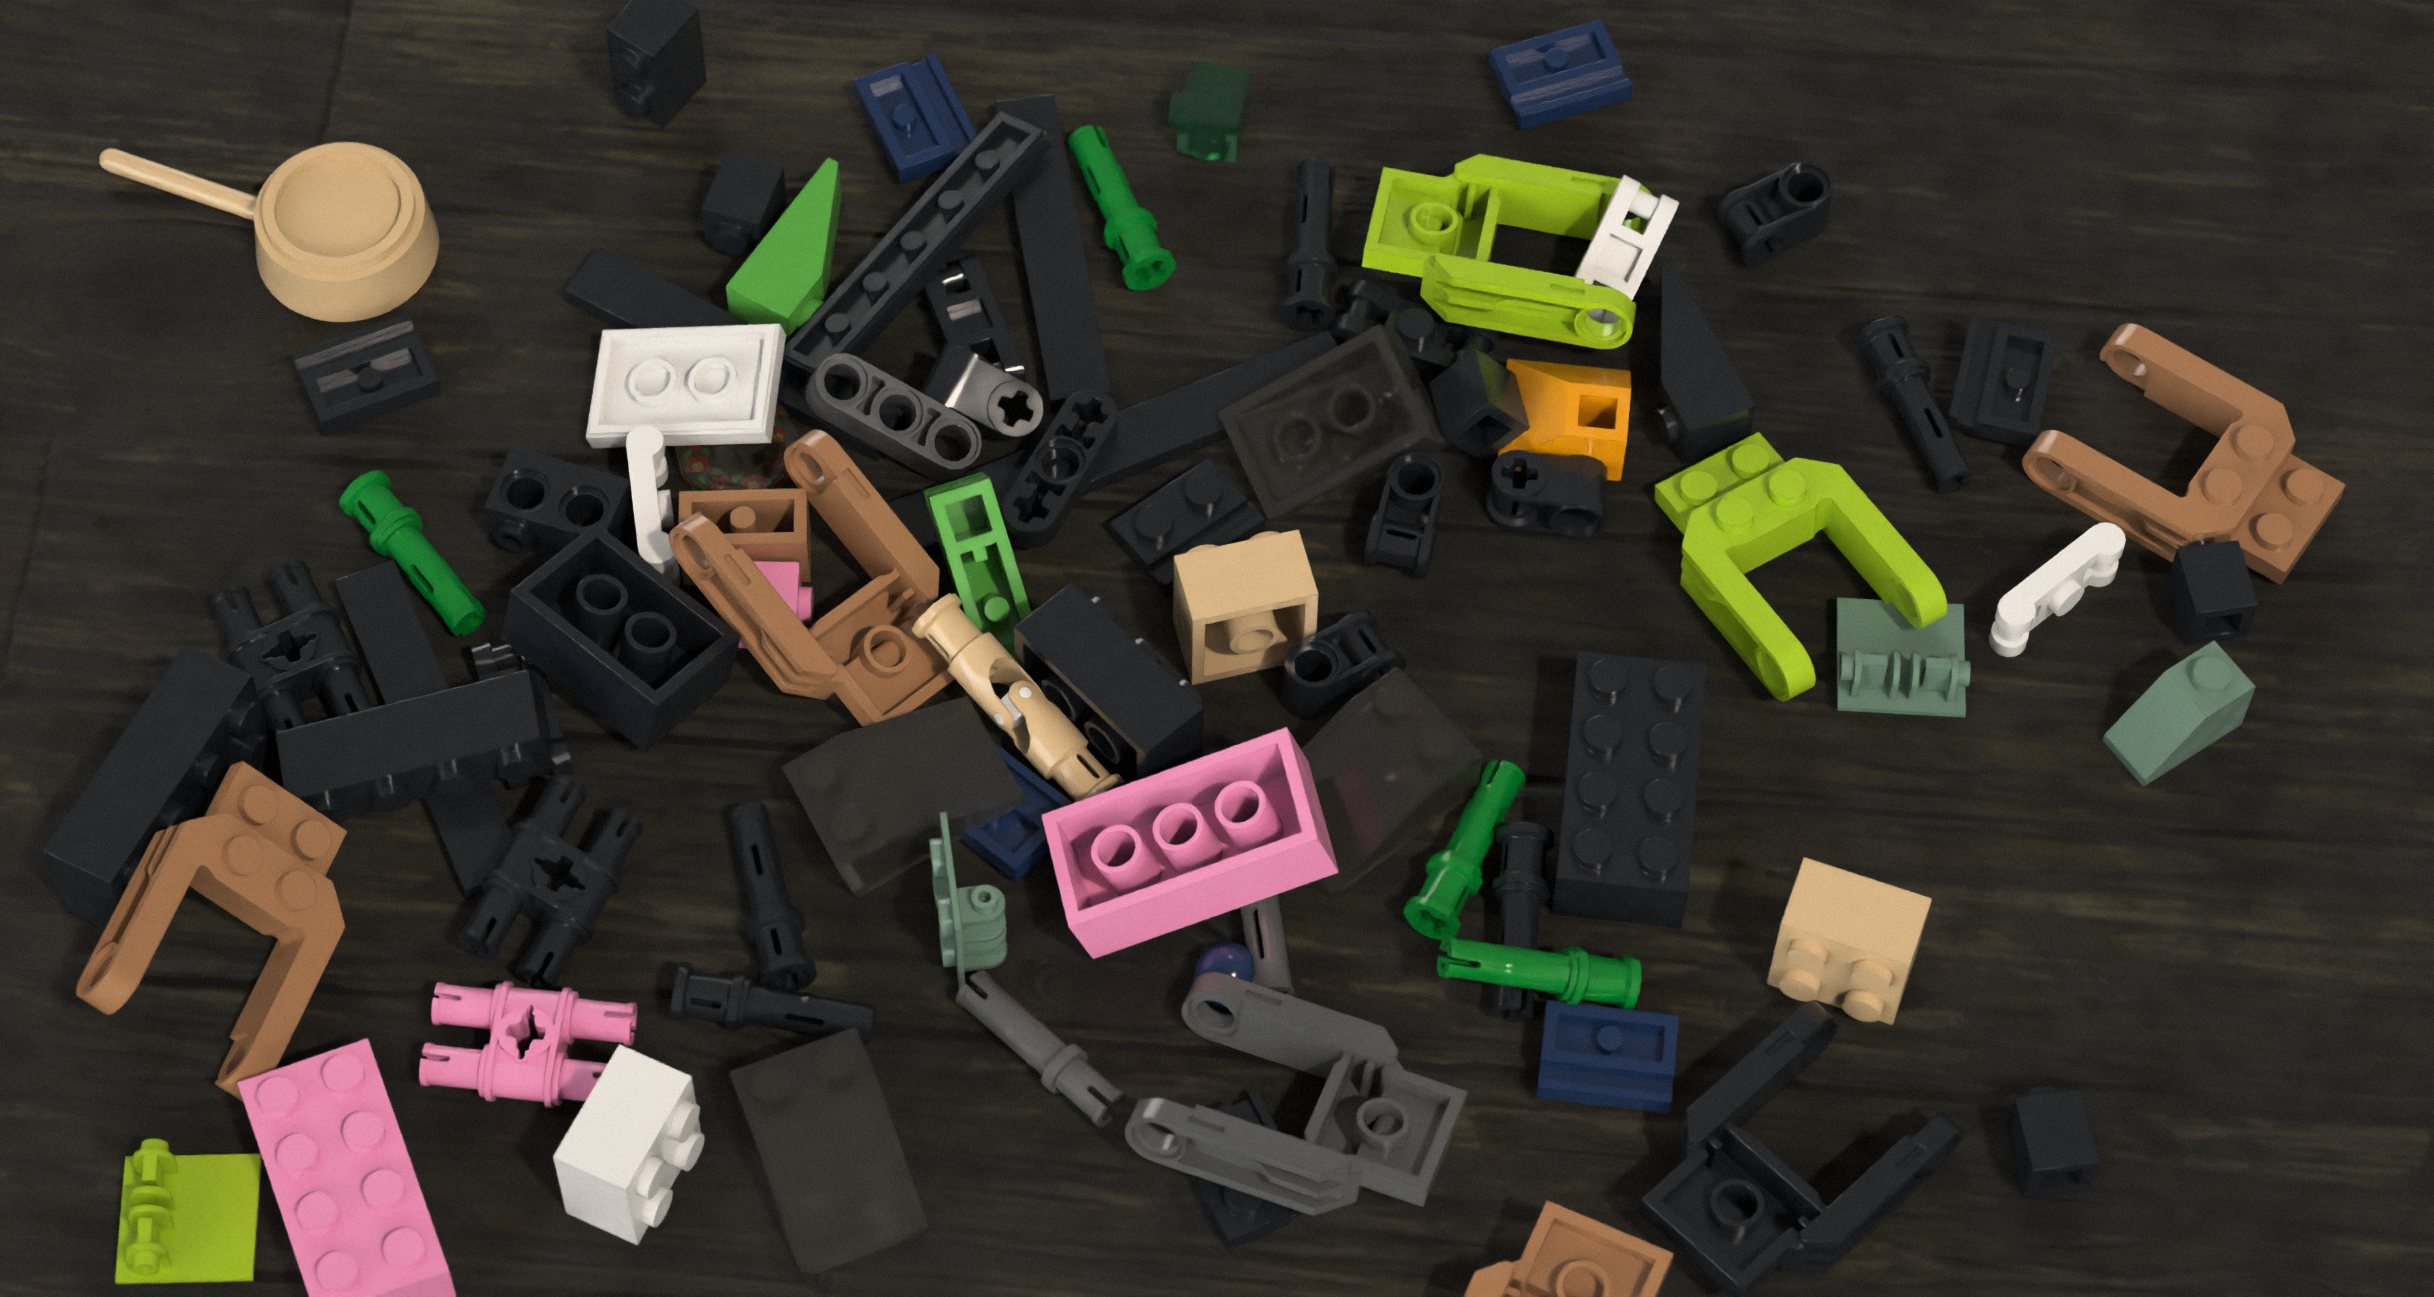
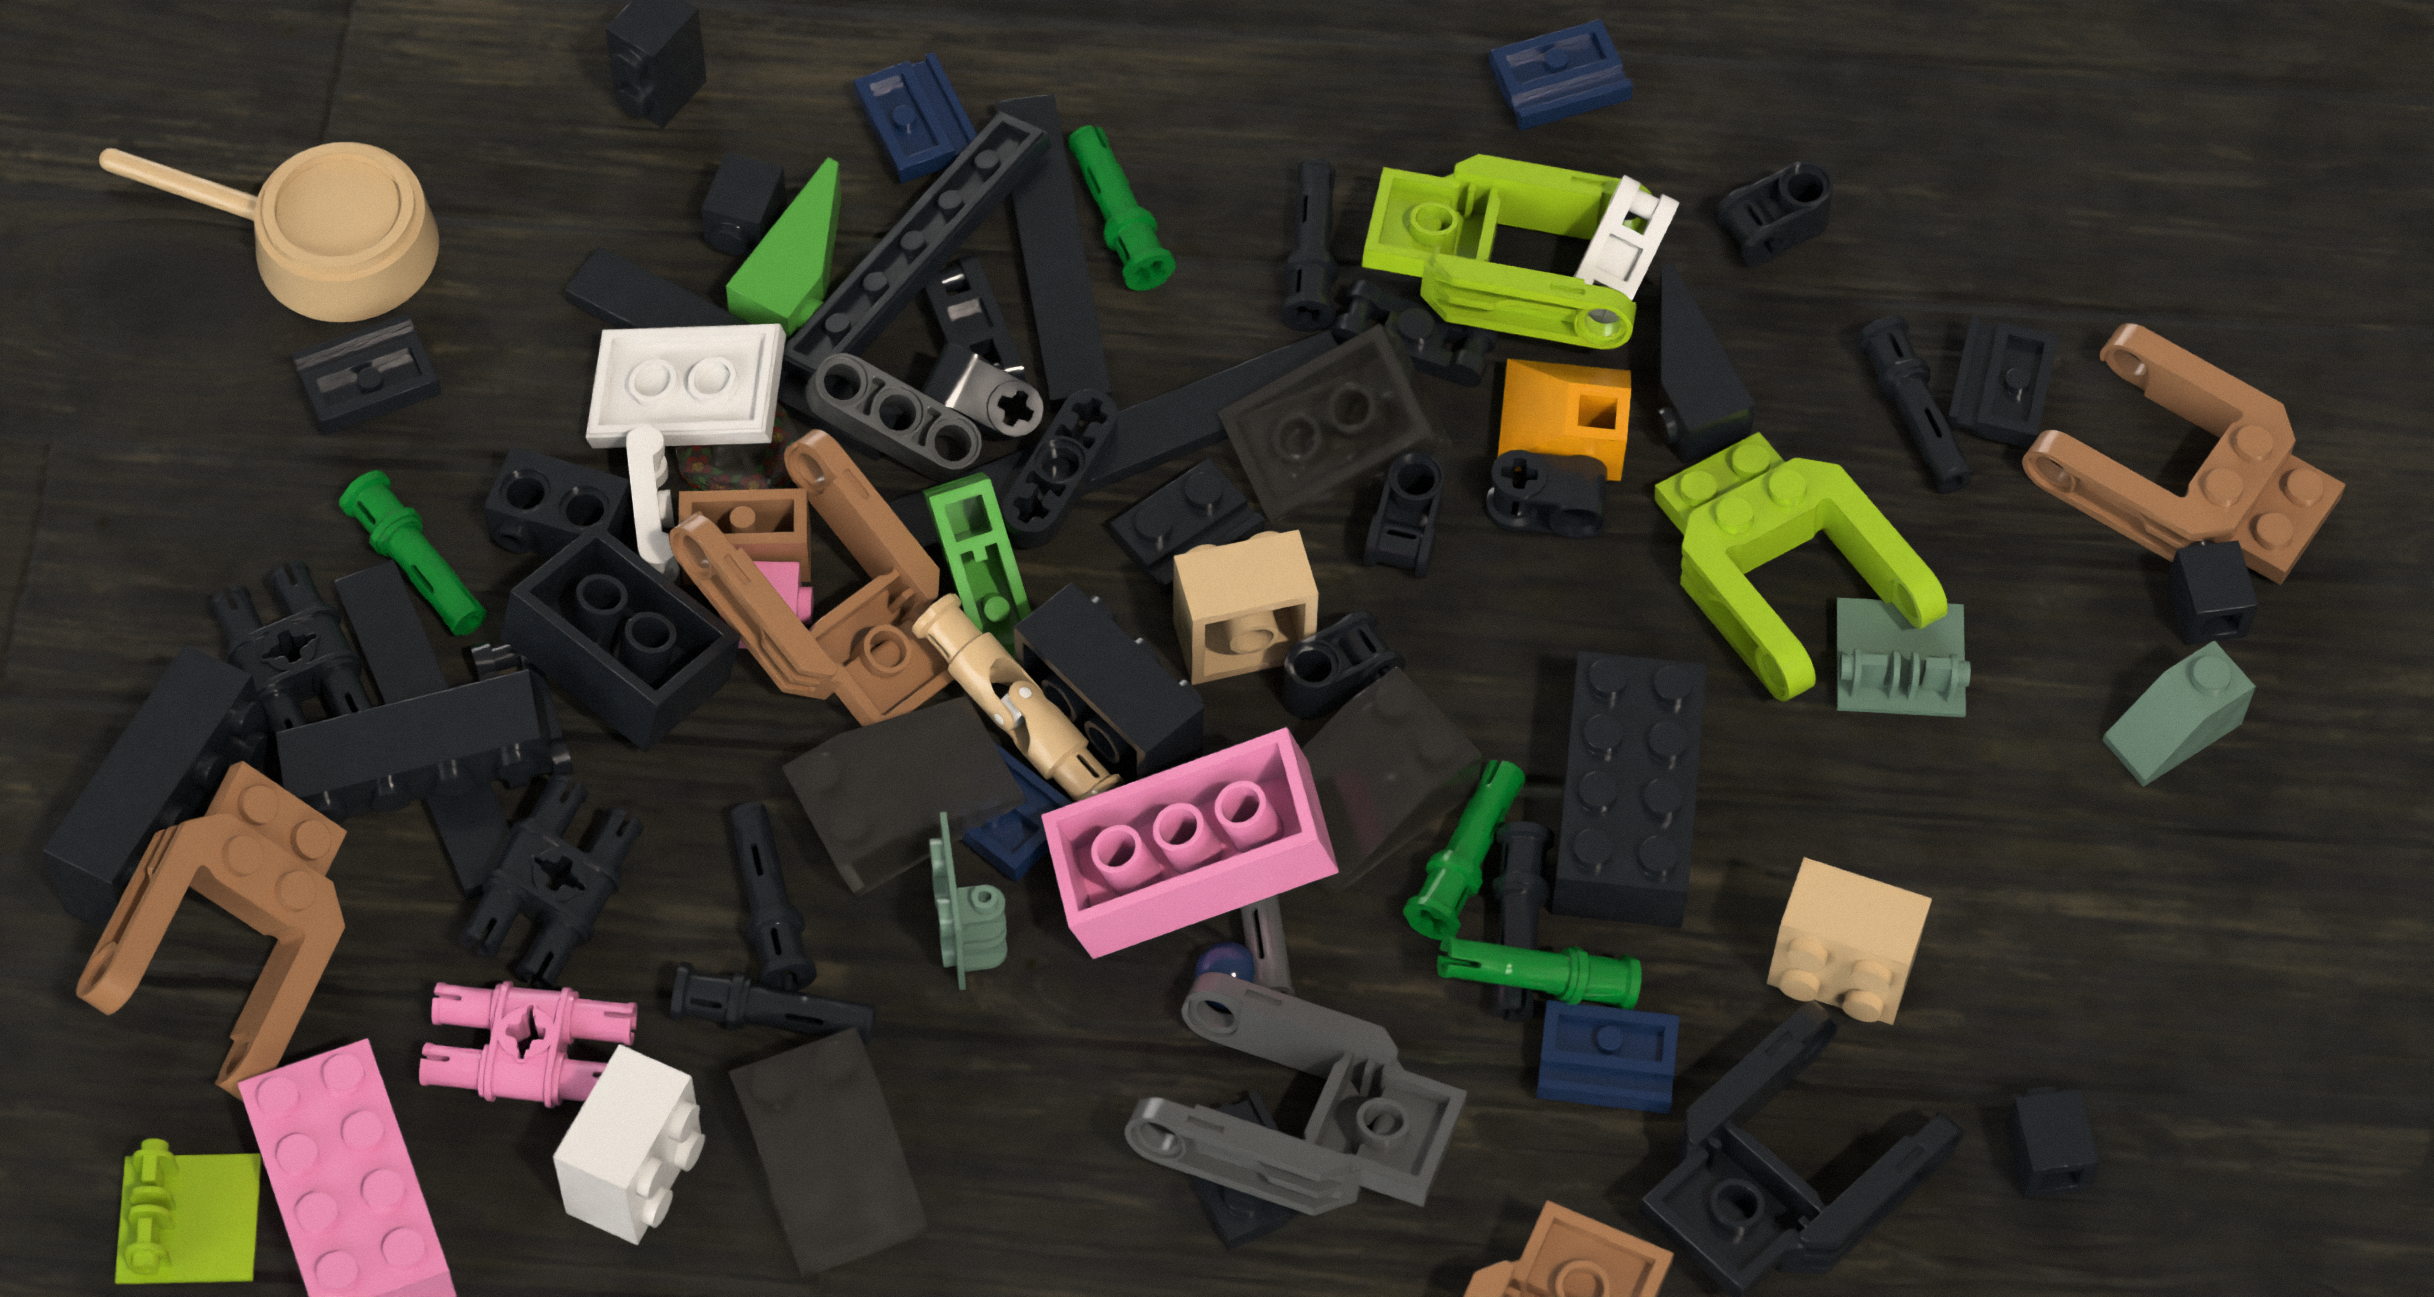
dark grey pin [956,970,1127,1128] -> none
clear green brick [1168,60,1251,162] -> none
black brick [1429,348,1530,462] -> none
white plate [1989,522,2126,657] -> none

